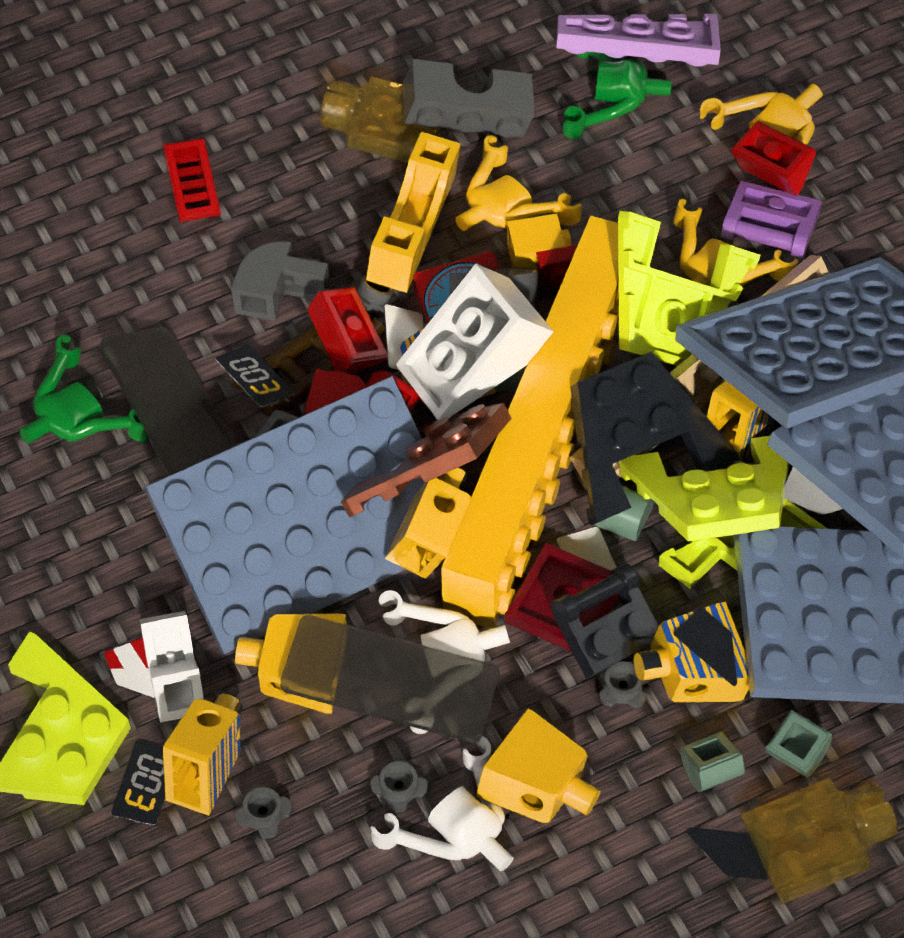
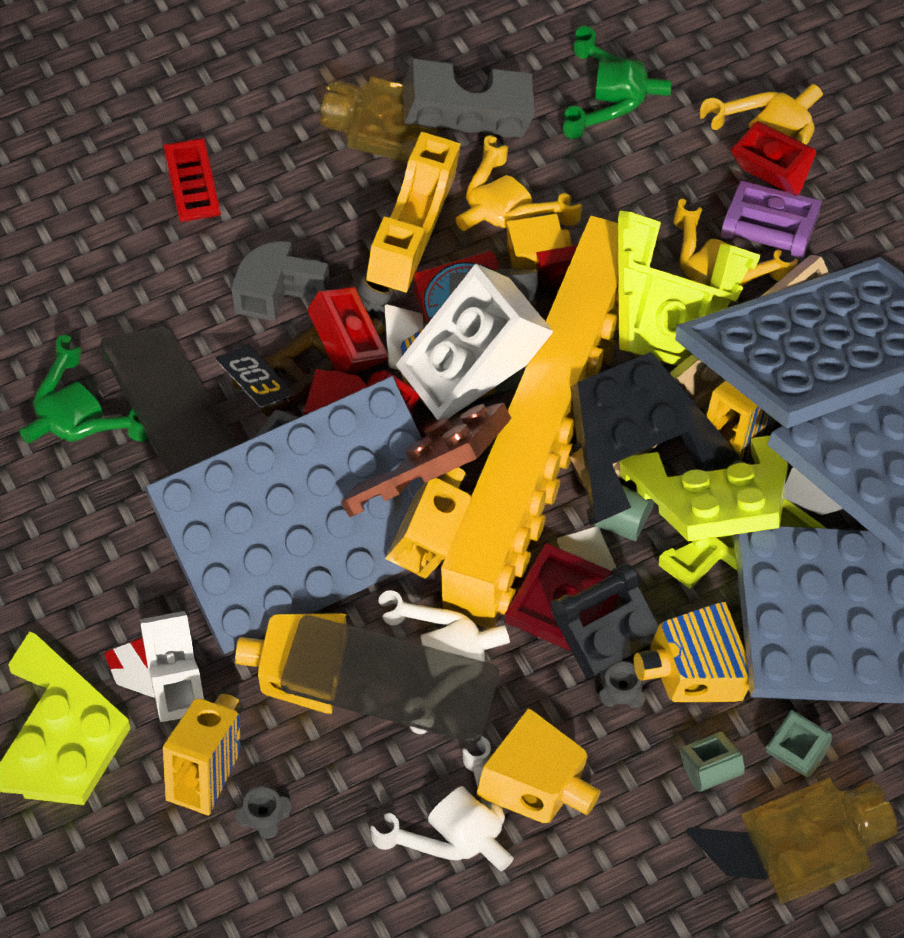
black sticker [111,741,166,825] -> none
dark grey plate [370,759,428,813] -> none
lavender wing [556,14,721,67] -> none
black sticker [673,608,737,686] -> none

